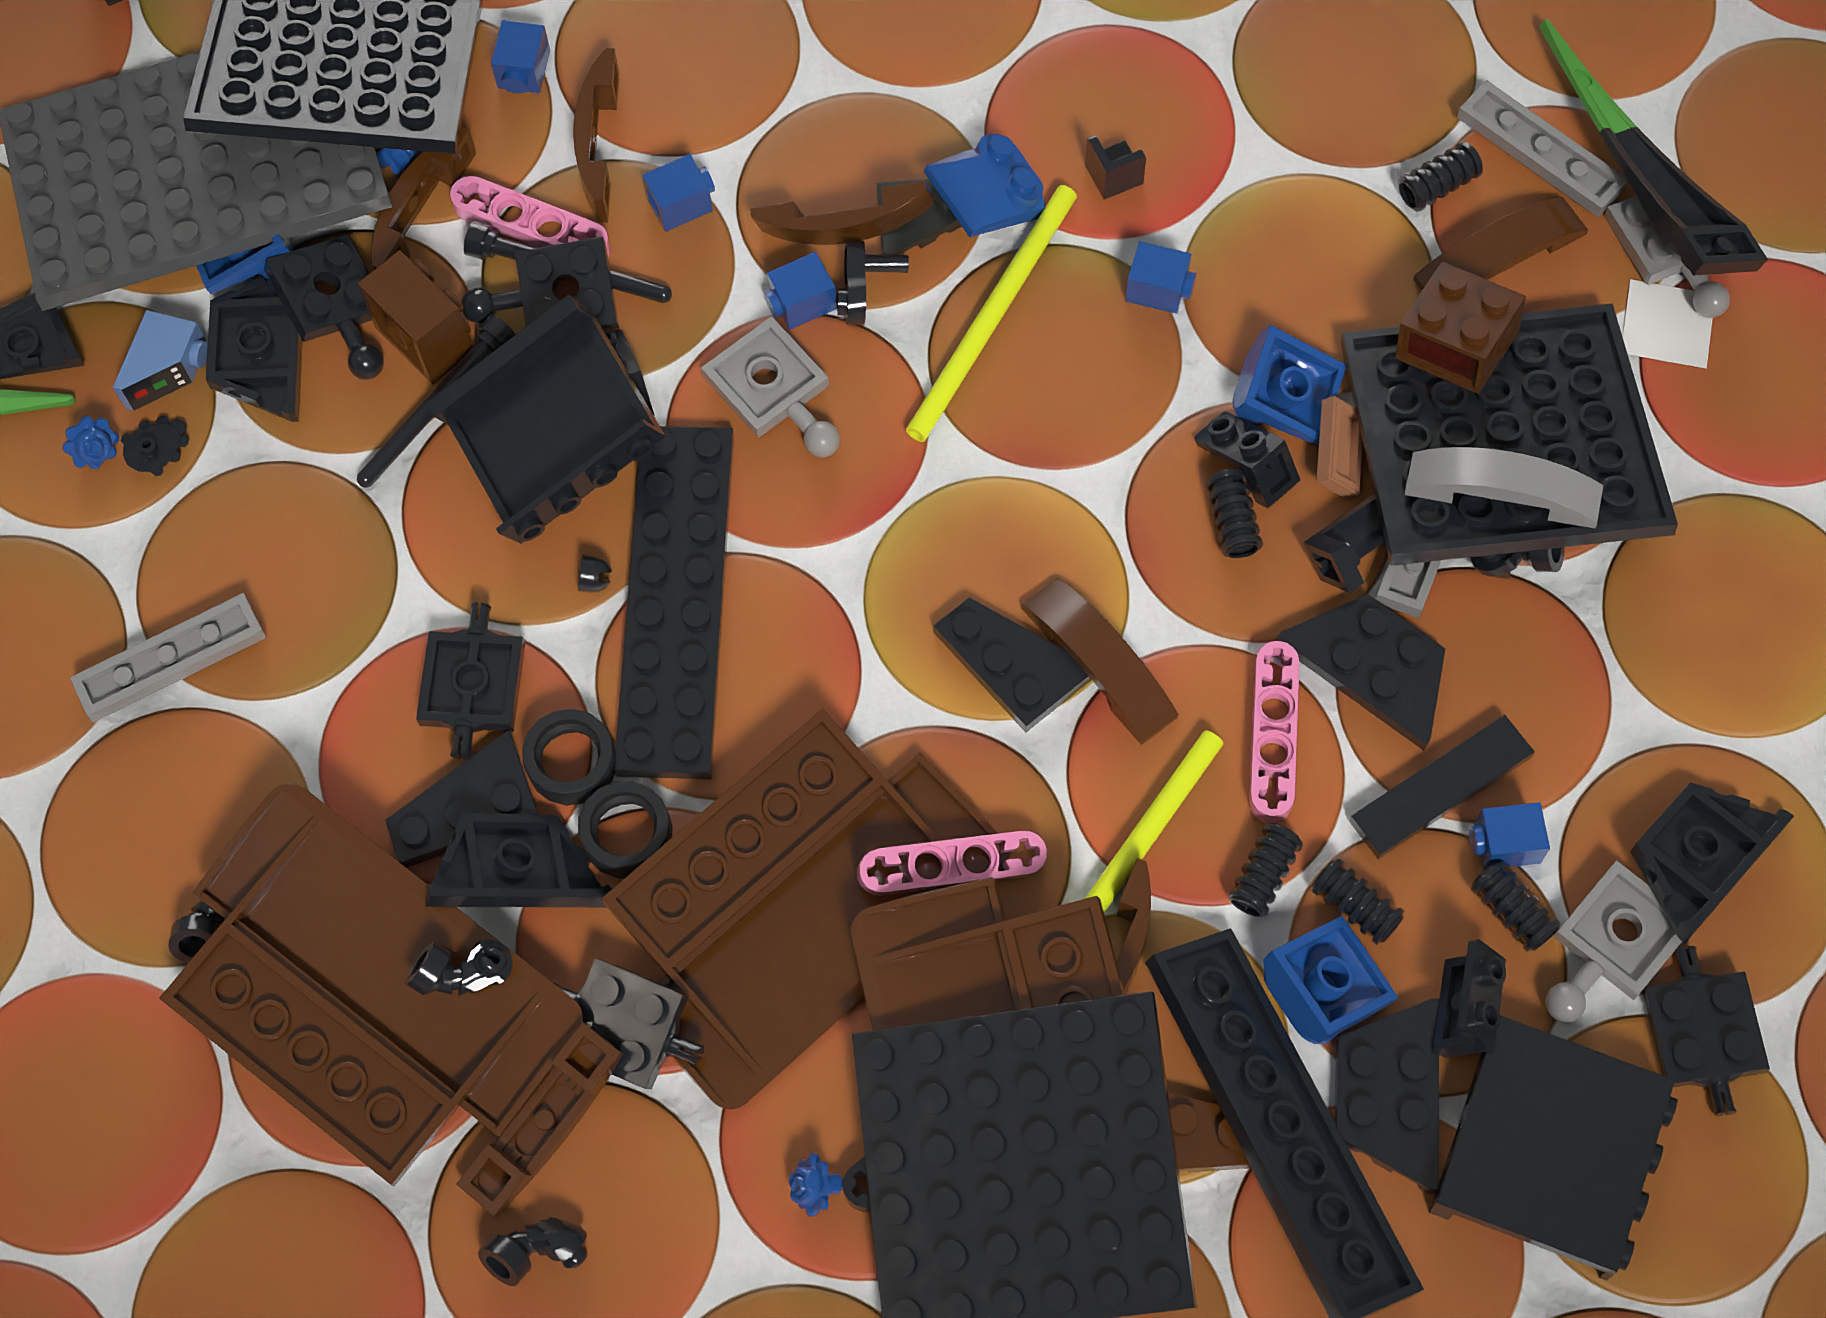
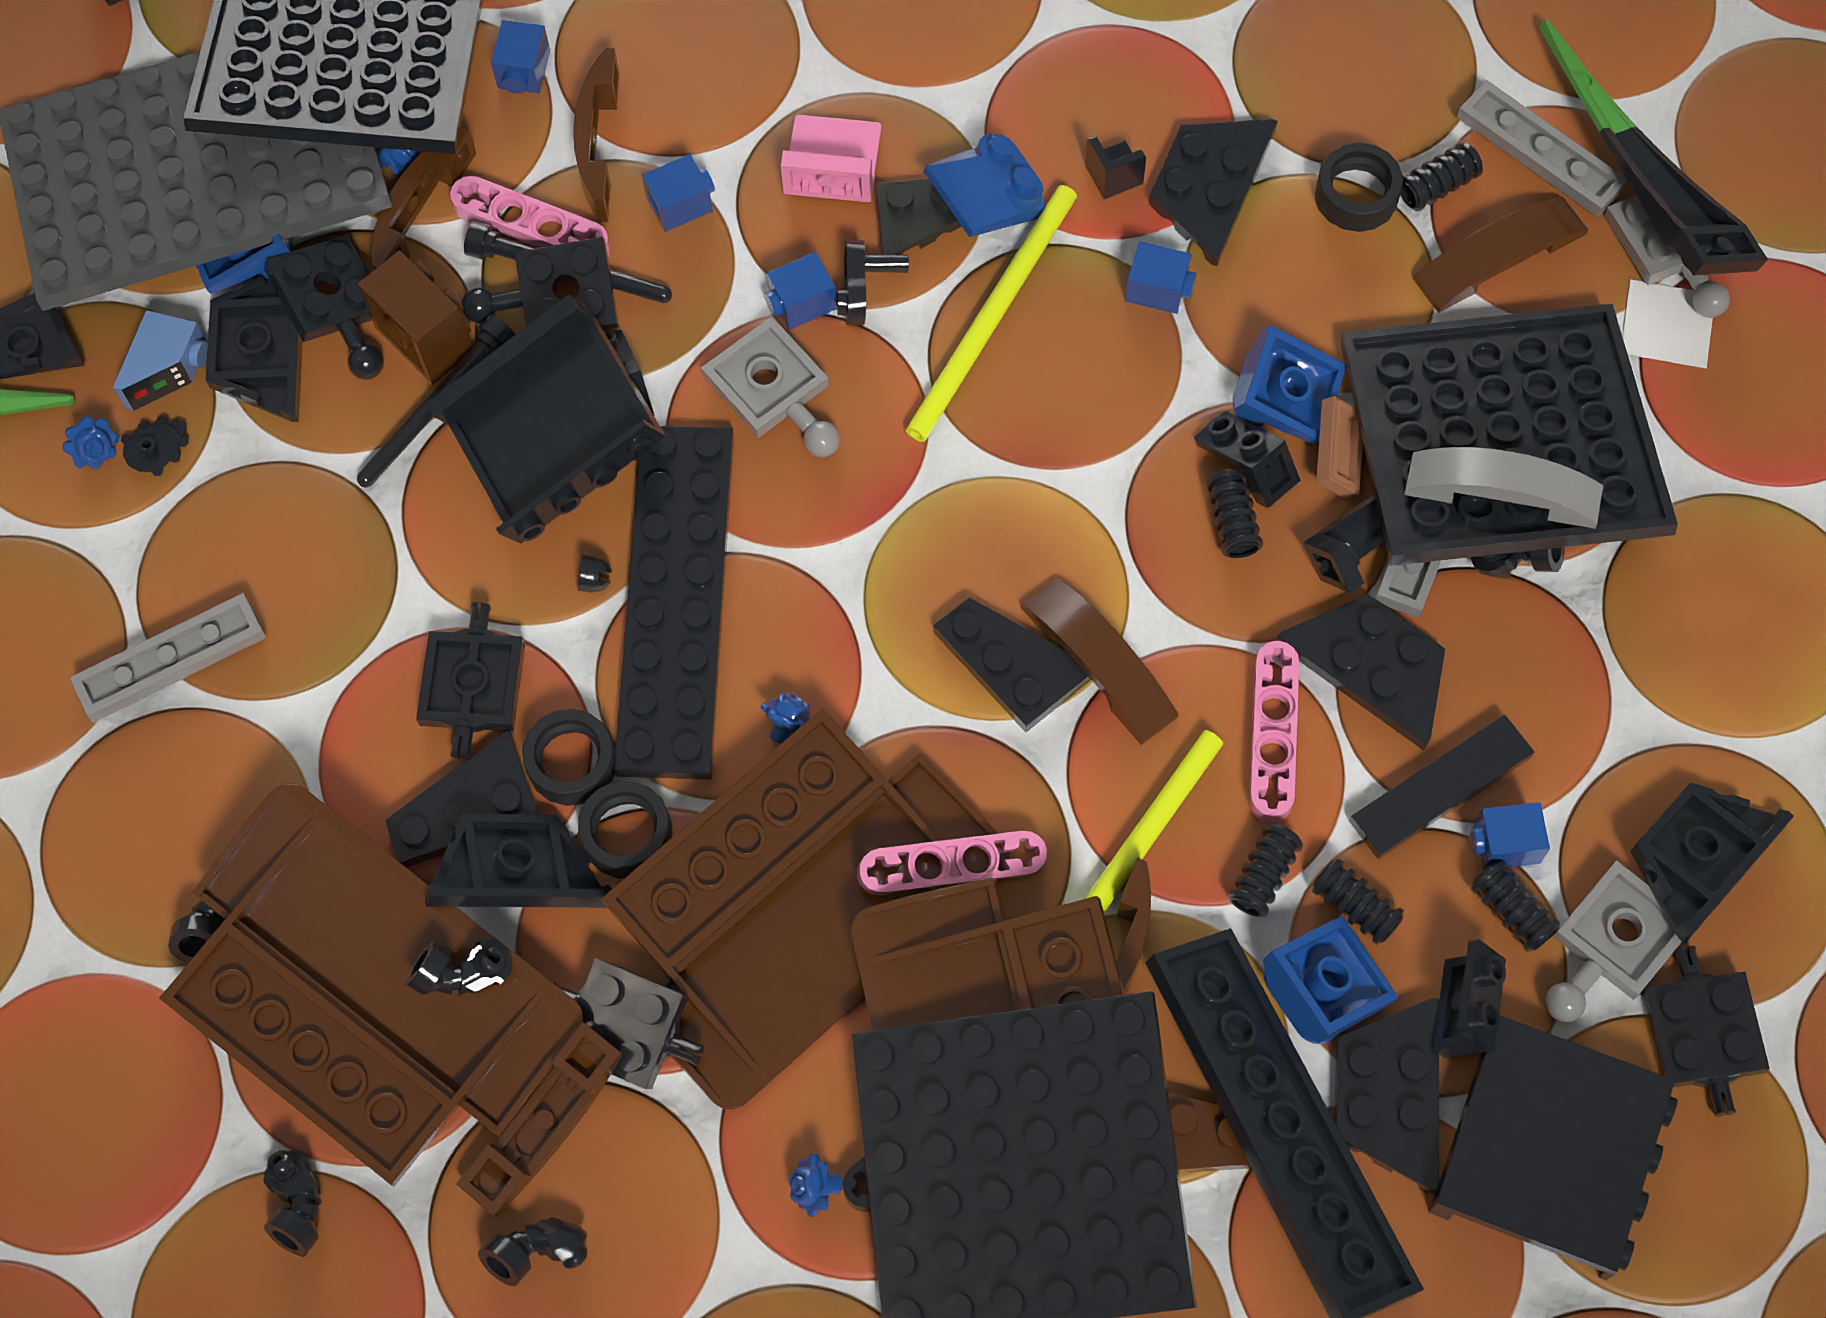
reddish brown slope [750,180,934,245] -> none
reddish brown piece [1395,261,1526,394] -> none
none -> black arm [263,1150,322,1257]
none -> blue plant [761,693,810,743]
none -> bright pink bracket [781,115,882,202]
none -> black wing [1149,119,1278,266]
none -> black tyre [1315,142,1403,232]

